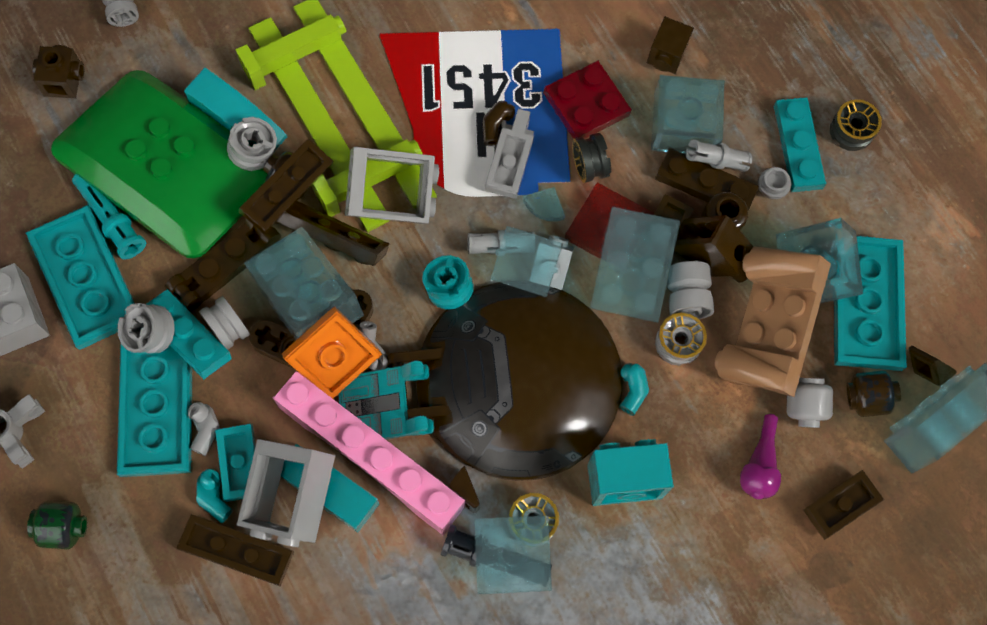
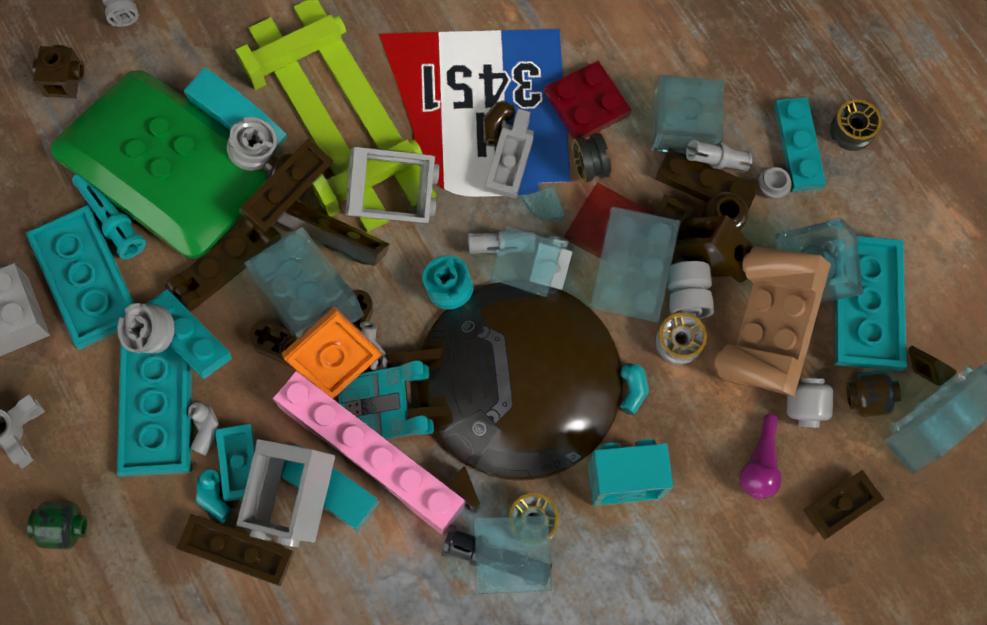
light grey wheel [199,296,250,350] -> none
dark brown brick [647,16,694,74] -> none

